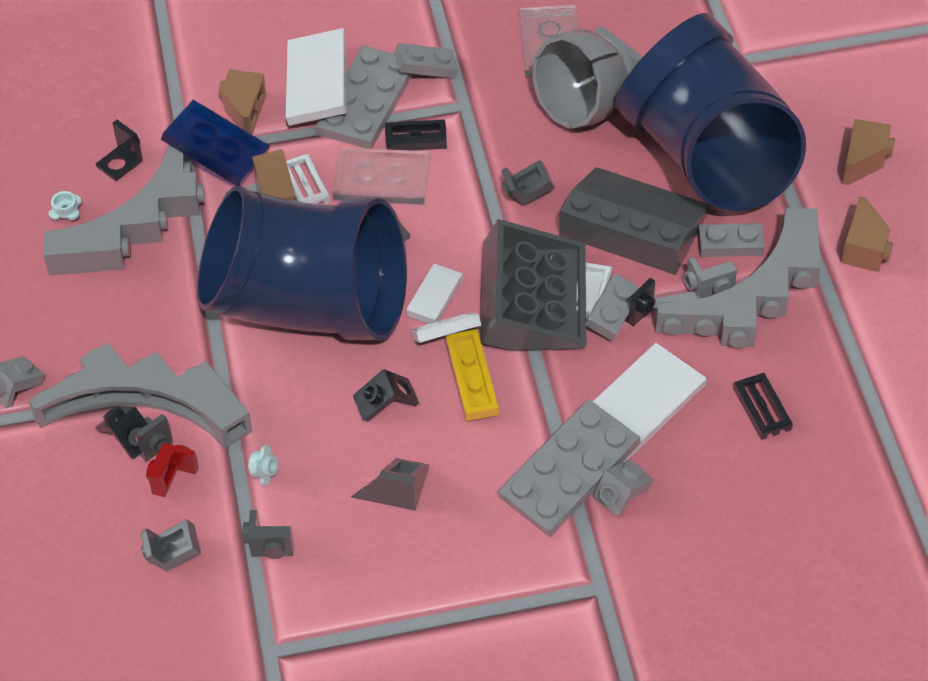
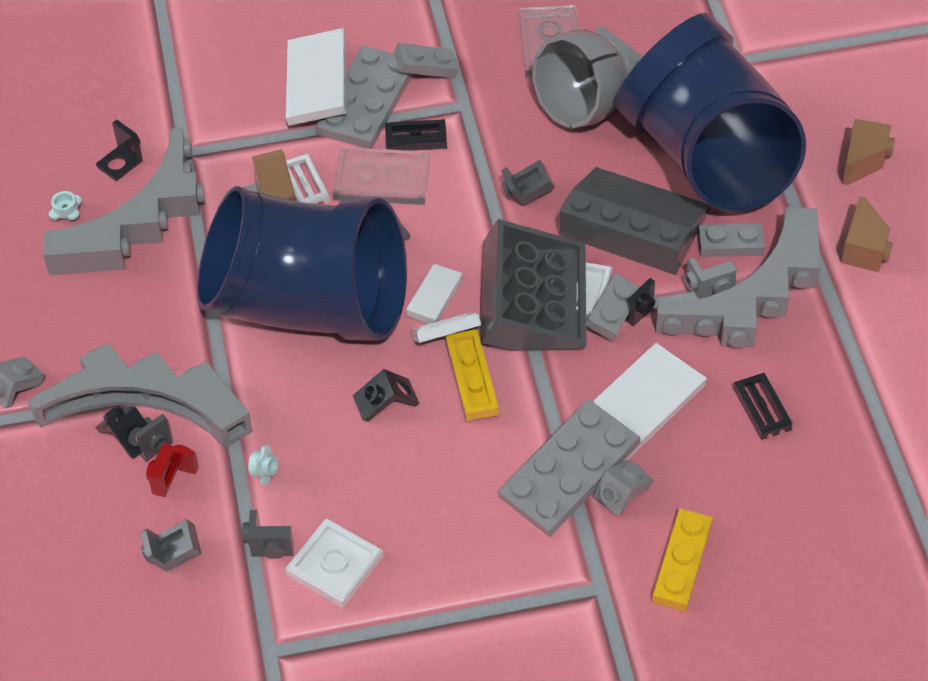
clear blue tile [161,99,270,186] -> none
medium nougat slope [219,69,267,138] -> none
dark grey slope [350,458,429,511] -> none
none -> white tile [285,518,384,608]
none -> yellow plate [652,508,713,612]

